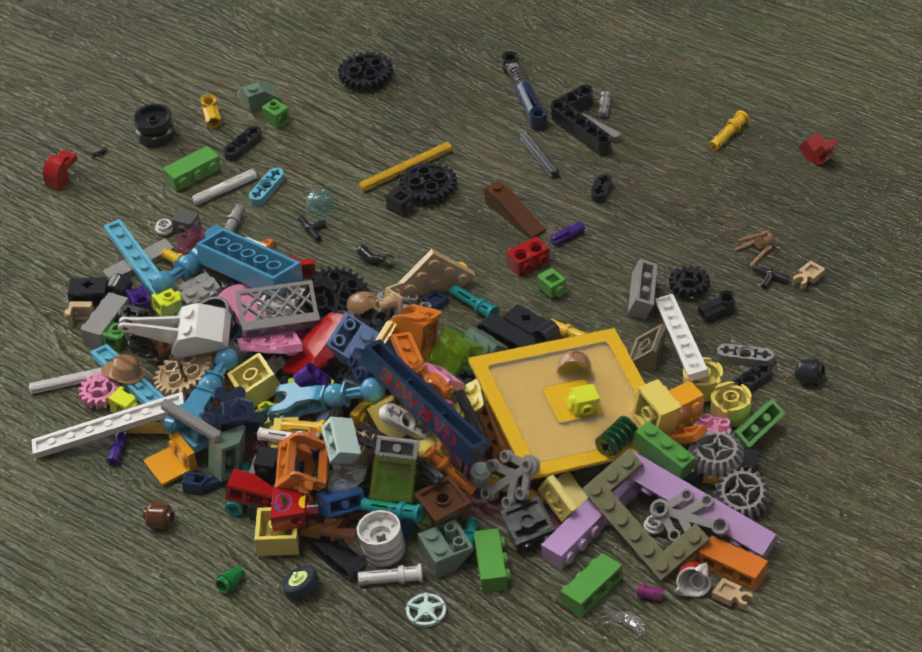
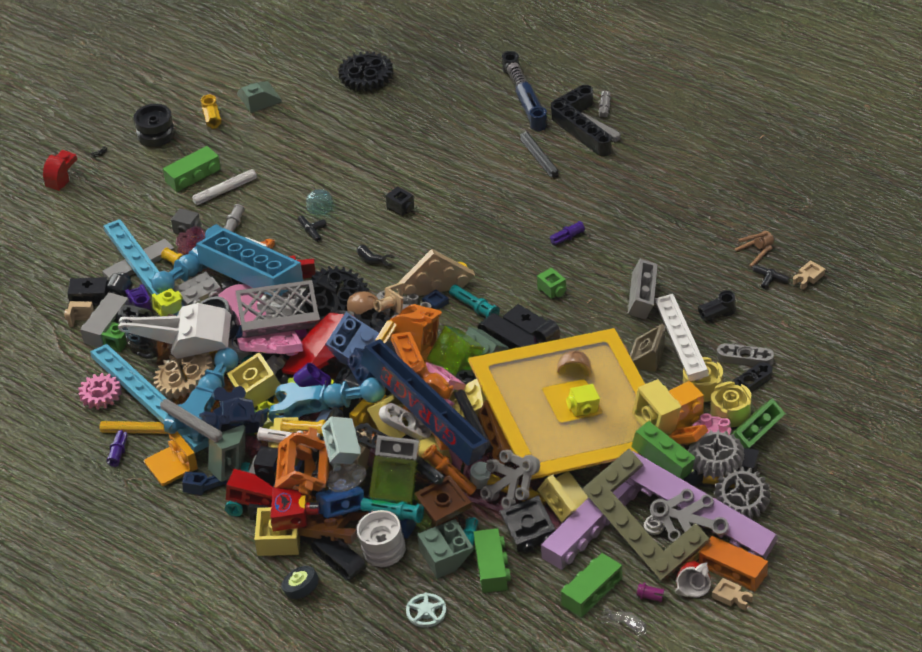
white axle [29,367,102,394] -> none
white plate [32,392,185,459] -> none
medium nougat piece [101,354,144,384] -> none
neon yellow brick [108,386,140,413] -> none
reddish brown head [143,502,175,530] -> none
white plate [155,219,173,235] -> none
green cone [215,565,245,594] -> none
black beam [223,126,263,161] -> none
medium azure beam [249,168,284,206] -> none
bright green brick [262,99,290,129] -> none
white pin [358,563,423,585] -> none
yellow axle [359,142,452,192] -> none
black gear [399,161,457,206] -> none
reddish brown slope [484,180,546,239] -> none
red brick [506,236,550,277] -> none
yellow pin [551,318,587,338] -> none
black beam [591,174,612,203] -> none
dark green piece [595,416,638,456] -> none
black gear [669,265,710,299] -> none
yellow pin [708,110,750,152] -> none
black head [795,359,825,385] -> none
red brick [798,132,839,165] -> none

